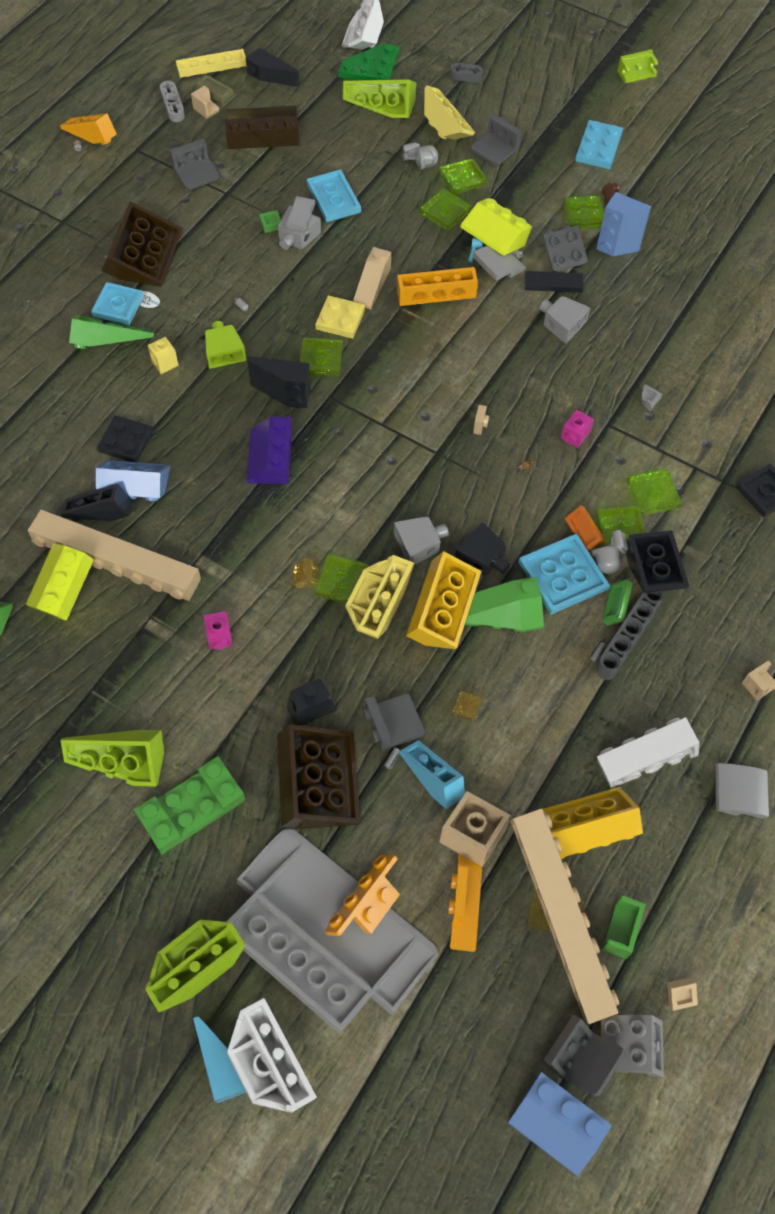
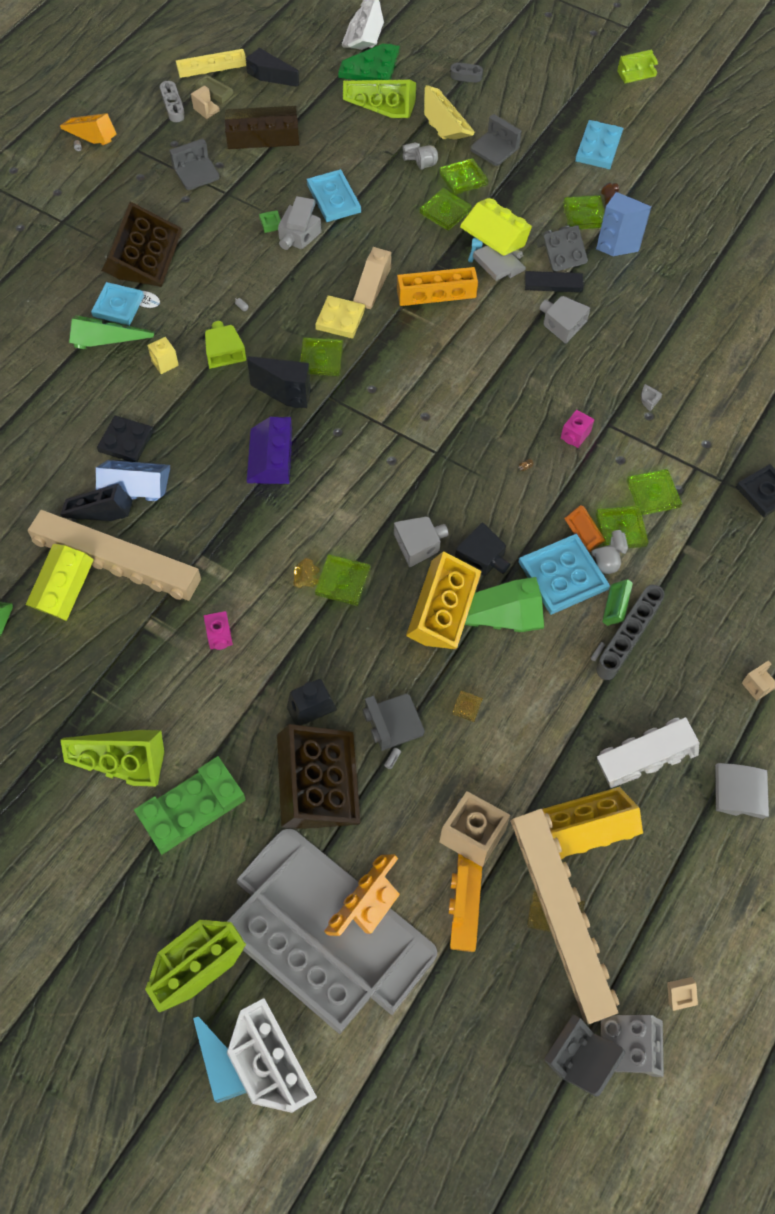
light yellow wedge [345,555,414,639] -> none
medium azure slope [400,740,465,809] -> none
tan plate [473,405,489,435] -> none
medium blue slope [508,1072,612,1176] -> none
bright green panel [602,895,646,959] -> none
black slope [626,530,689,593] -> none

